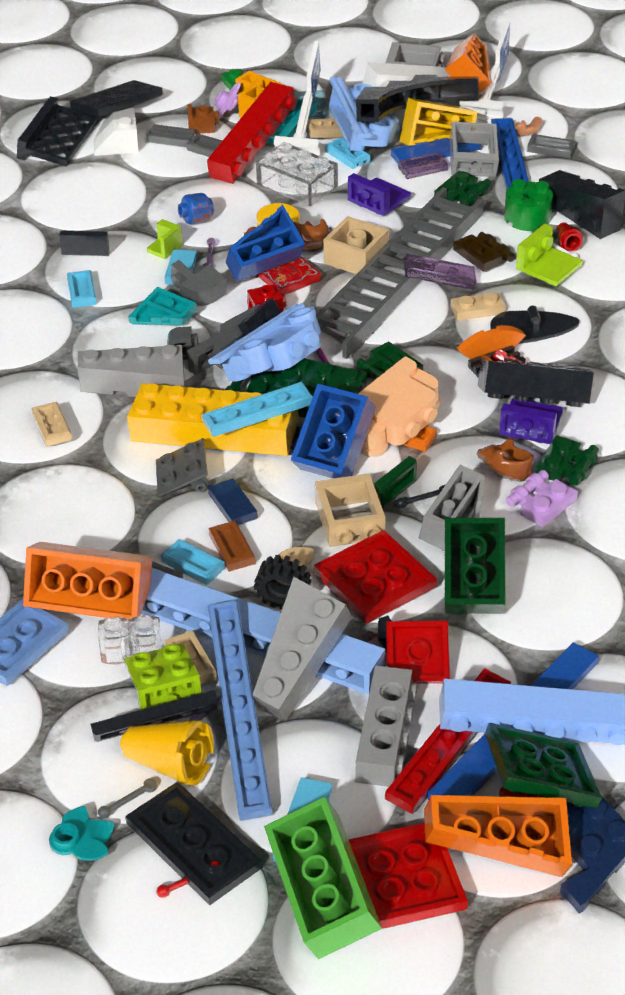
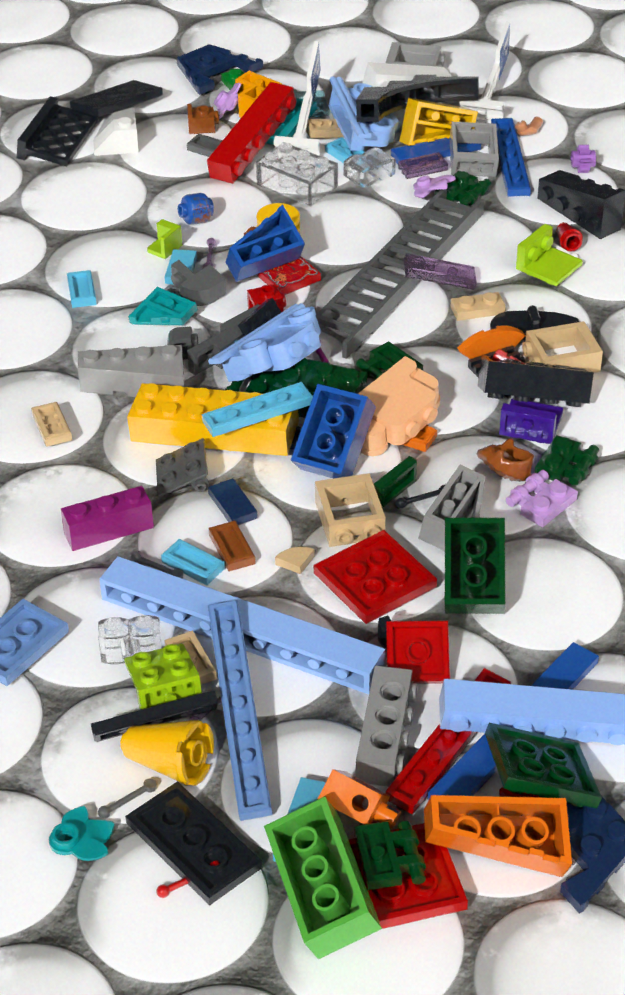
orange slope [23,542,153,622] -> none
black tile [59,230,110,256] -> none
dark grey tile [147,124,195,147] -> none
light grey wedge [252,577,352,721] -> none
black tyre [254,555,312,610] -> none
dark orange hair [293,219,333,251] -> none
tan brick [323,216,389,274] -> none
dark purple bracket [348,173,411,216] -> none
orange wedge [444,33,492,93] -> none
dark brown plate [453,232,515,272] -> none
green brick [504,179,553,231] -> none
dark grey tile [527,134,575,159] -> none
none -> magenta brick [61,486,154,551]
none -> dark blue wing [177,44,263,95]
none -> orange torso [317,769,401,829]
none -> clear brick [343,148,396,187]
none -> dark green plate [354,821,426,890]
none -> lavender plate [413,175,456,198]
none -> tan window [522,321,603,373]
none -> medium lavender gear [571,145,596,173]

